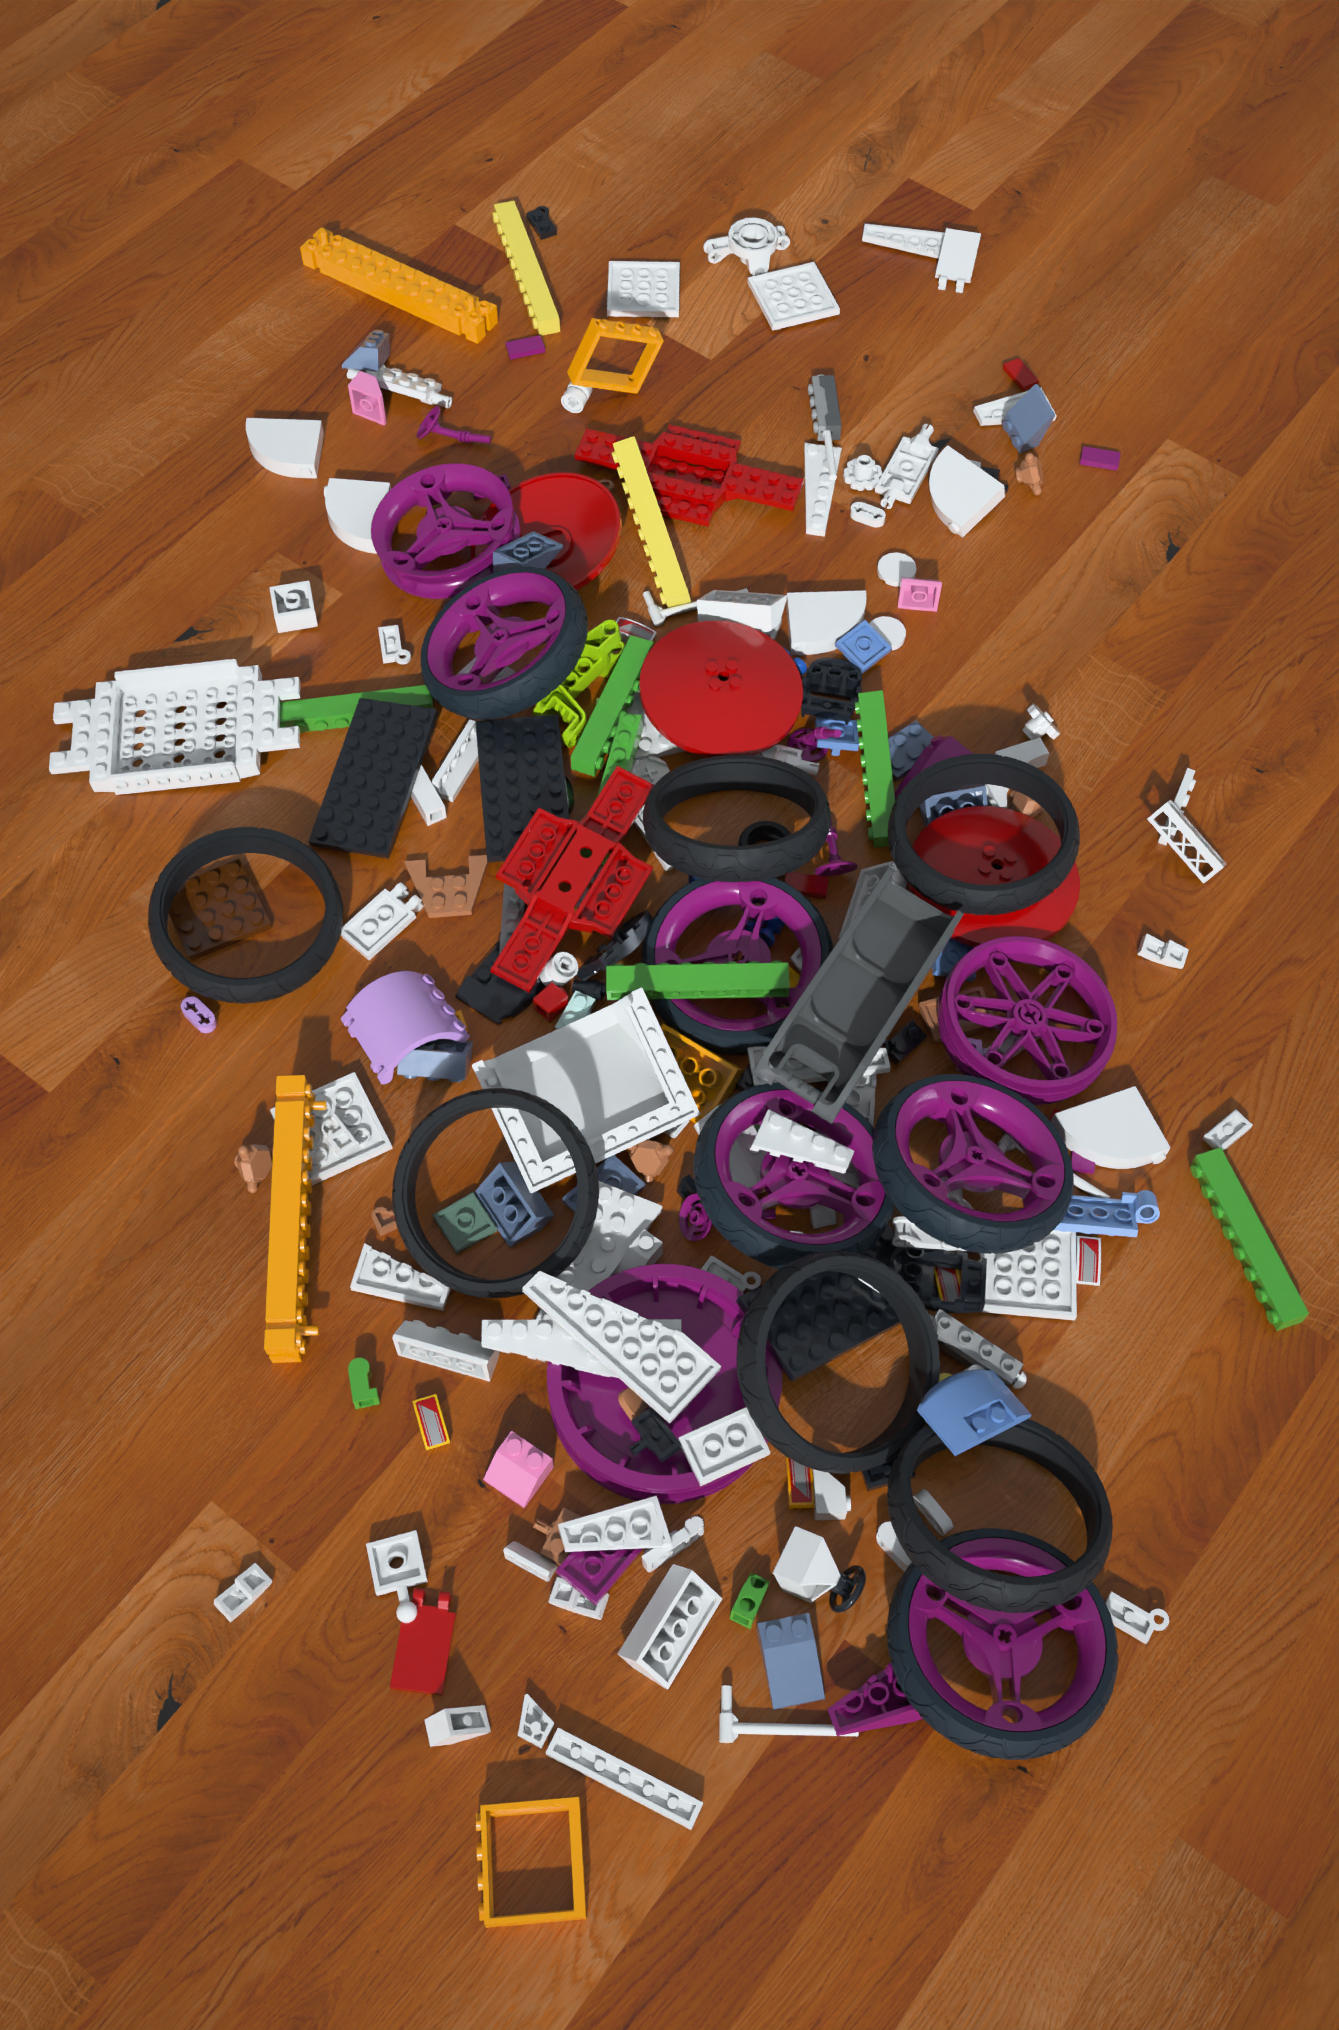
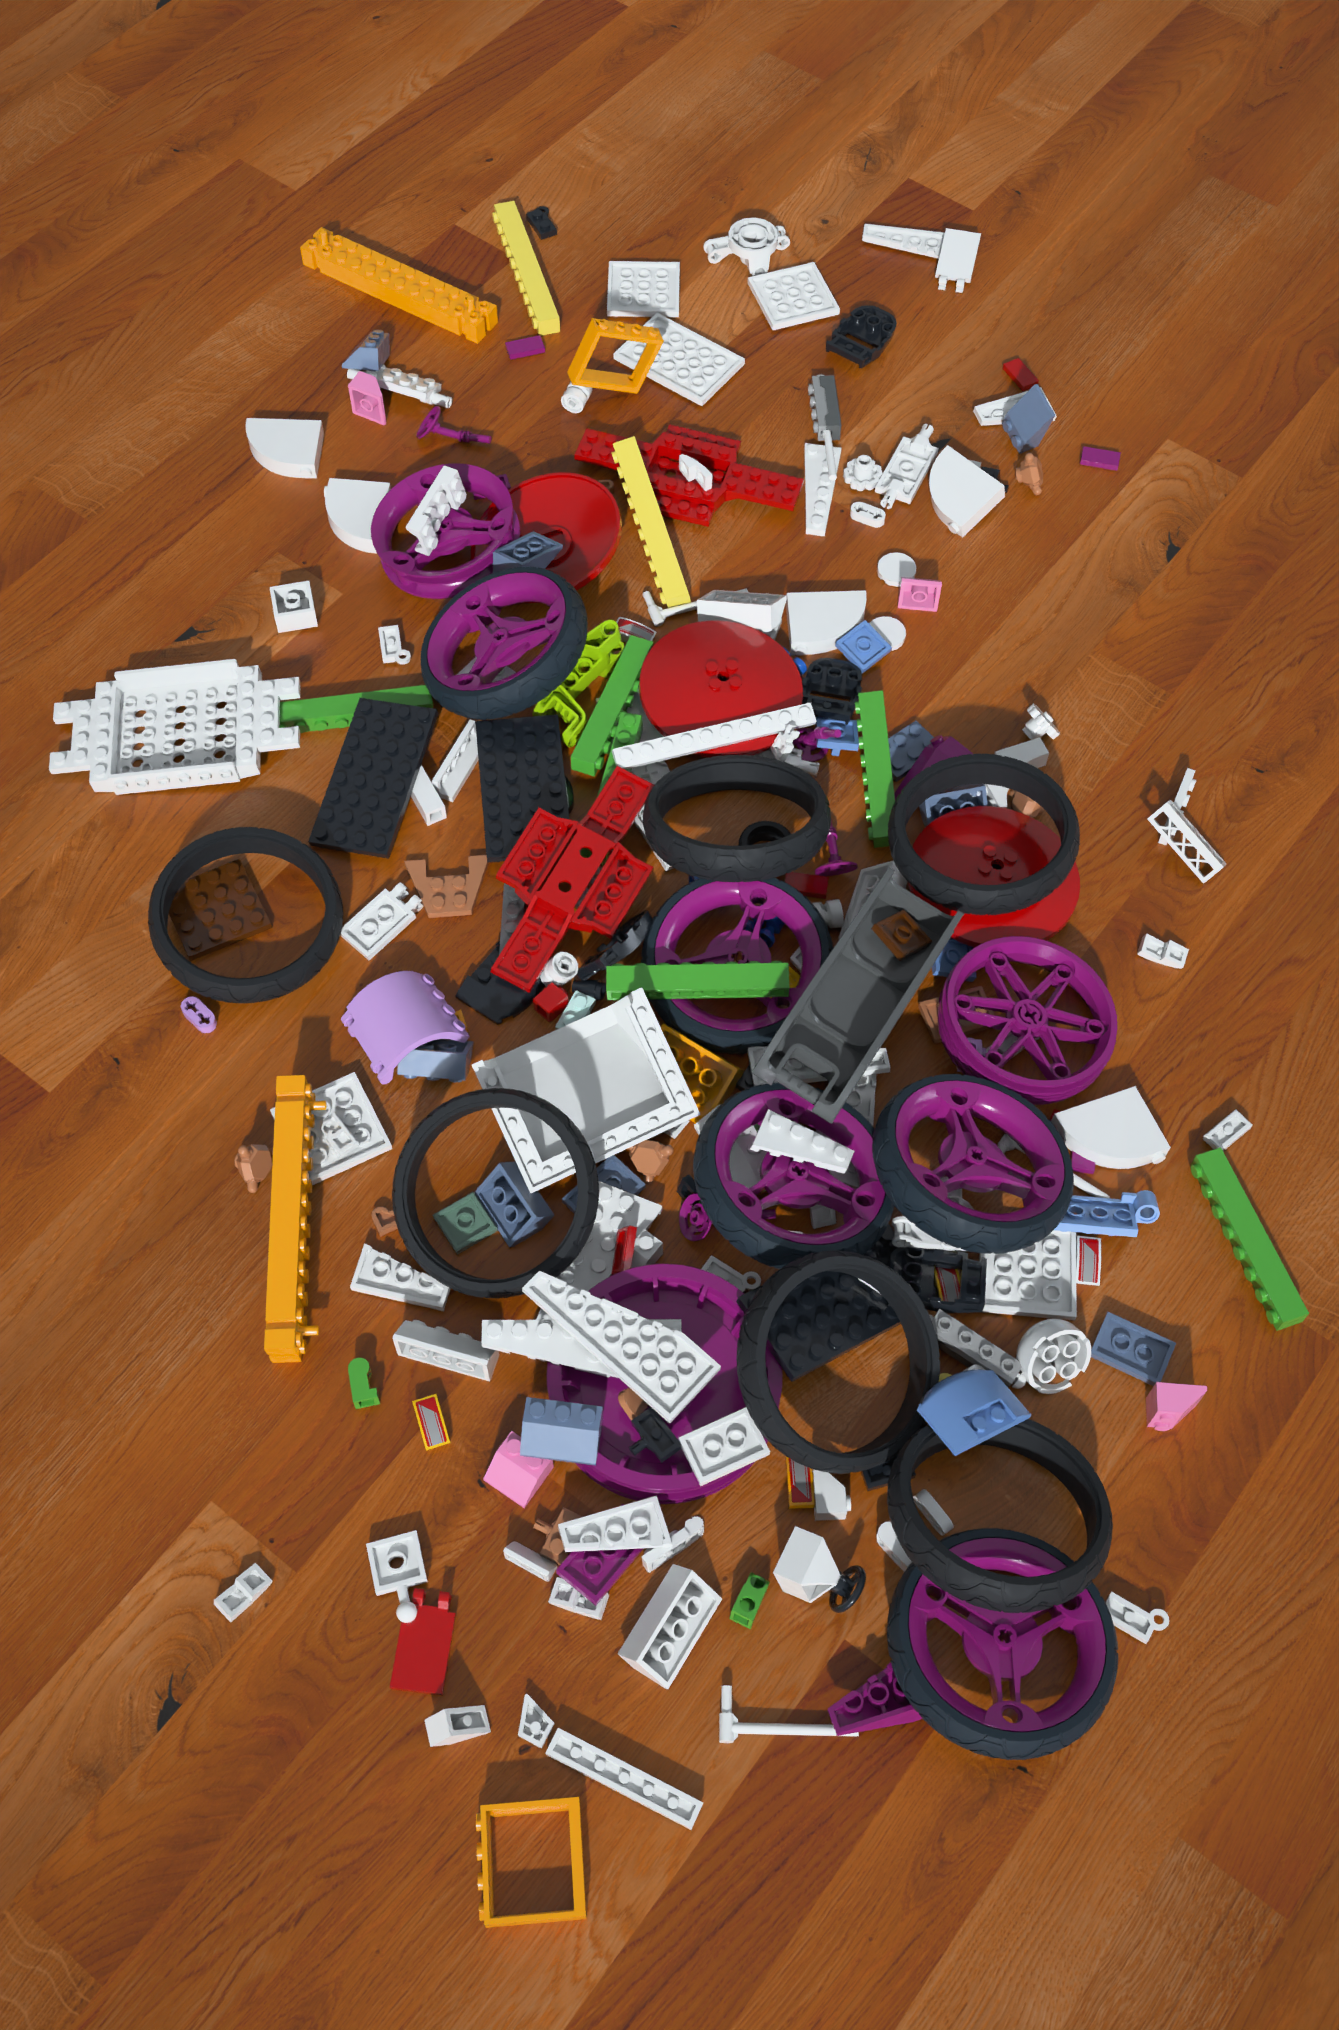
sand blue slope [756,1613,825,1710] -> none
black hinge [882,1020,927,1065] -> none
none -> white piece [405,466,467,556]
none -> slope [520,1397,603,1466]
none -> red tile [611,1225,637,1275]
none -> white plate [612,703,817,769]
none -> white plate [614,313,745,406]
none -> white slope [679,454,712,491]
none -> white plate [770,724,800,762]
none -> white wheel [812,899,844,929]
none -> black slope [826,305,897,368]
none -> reddish brown tile [871,909,932,961]
none -> white cylinder [1016,1319,1091,1394]
none -> sand blue plate [1091,1312,1176,1386]
none -> bright pink slope [1146,1382,1207,1431]

